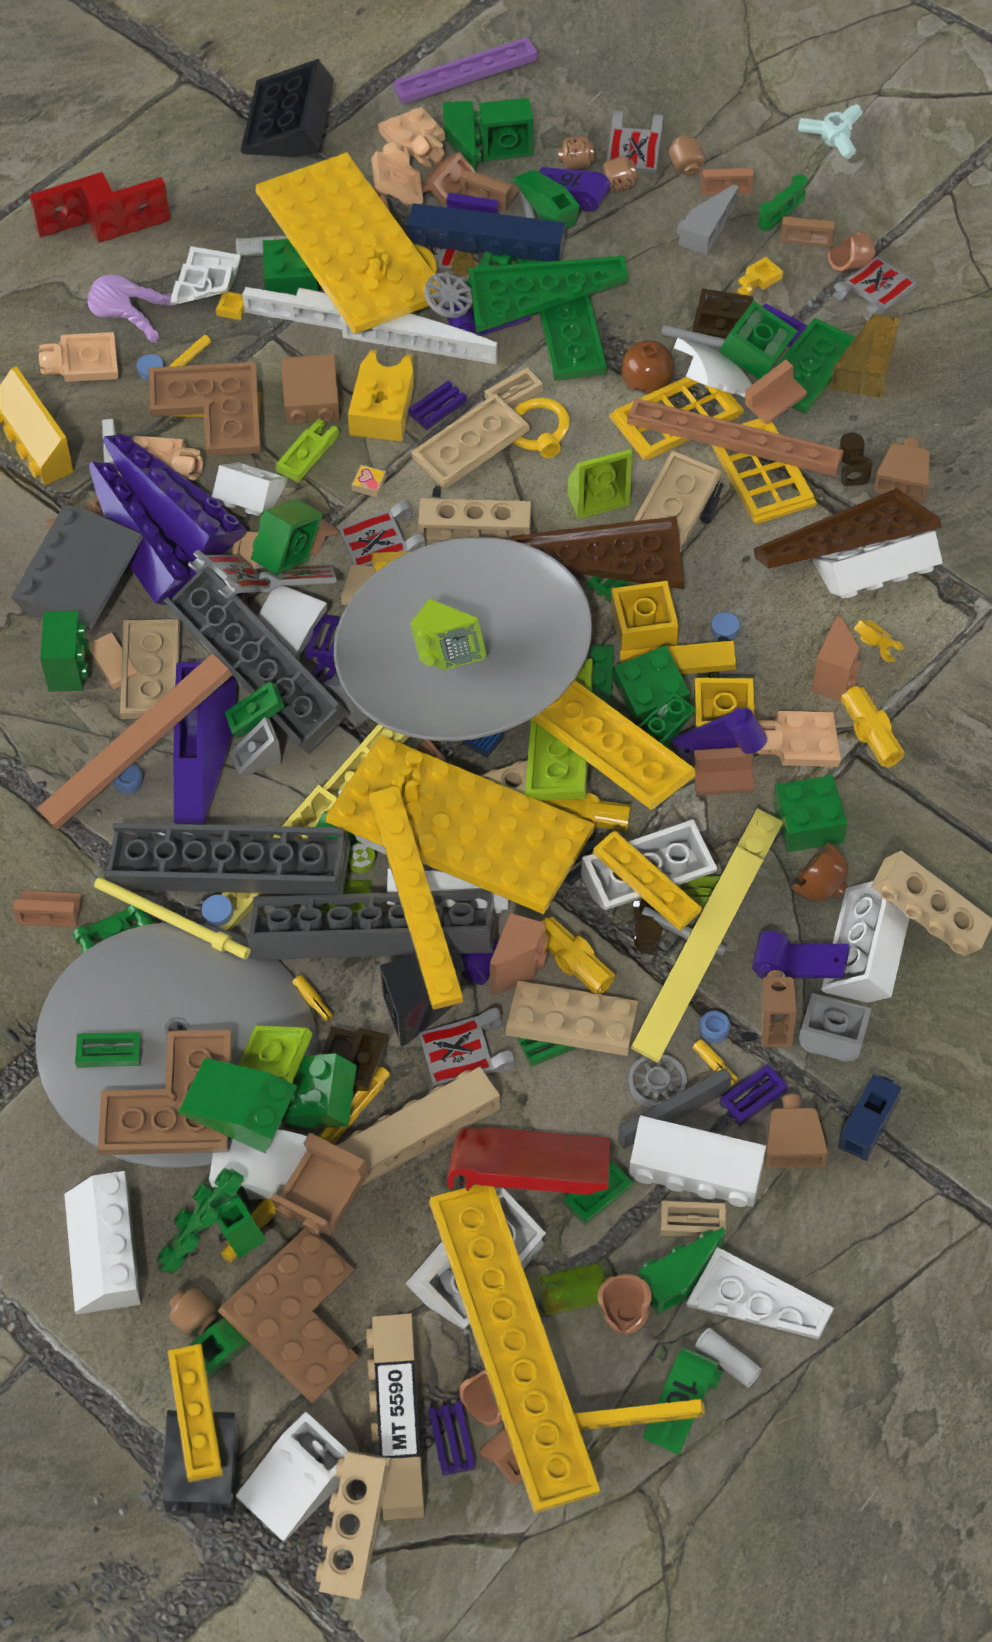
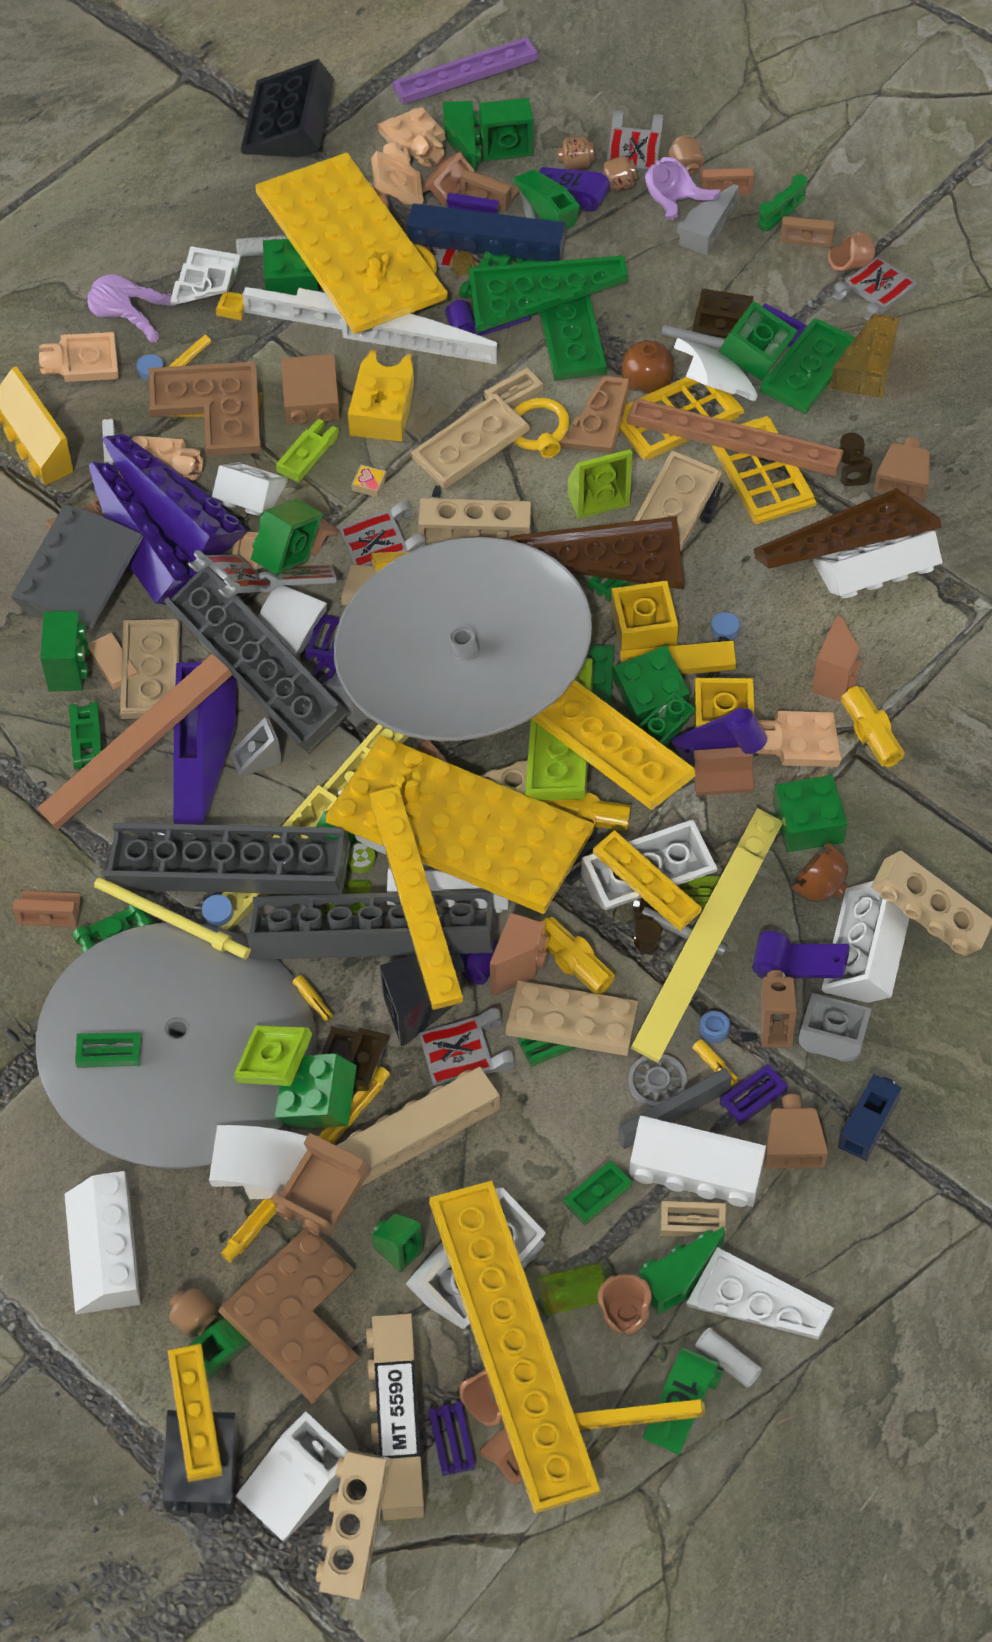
red bracket [29,172,171,243] -> none
medium nougat plate [98,1030,232,1155] -> none
medium blue tile [113,764,143,794] -> none
green plant [157,1168,244,1274] -> none
green slope [178,1058,297,1154] -> none
green slope [211,1187,267,1258] -> none
green plate [225,681,285,738] -> none
dark purple tile [408,380,467,430] -> none
lime slope [410,599,487,670] -> none
light grey wheel [424,272,473,318] -> none
red piece [447,1127,610,1195] -> none
dark blue tile [463,732,504,758] -> none
yellow plate [737,257,783,296] -> none
nougat panel [745,360,806,424] -> none
light aqua bush [798,104,863,159] -> none
yellow plate [854,620,904,662] -> none
none -> green plate [69,702,102,770]
none -> green slope [372,1213,423,1273]
none -> medium nougat wing [559,376,631,453]
none -> lavender hair [645,157,720,221]

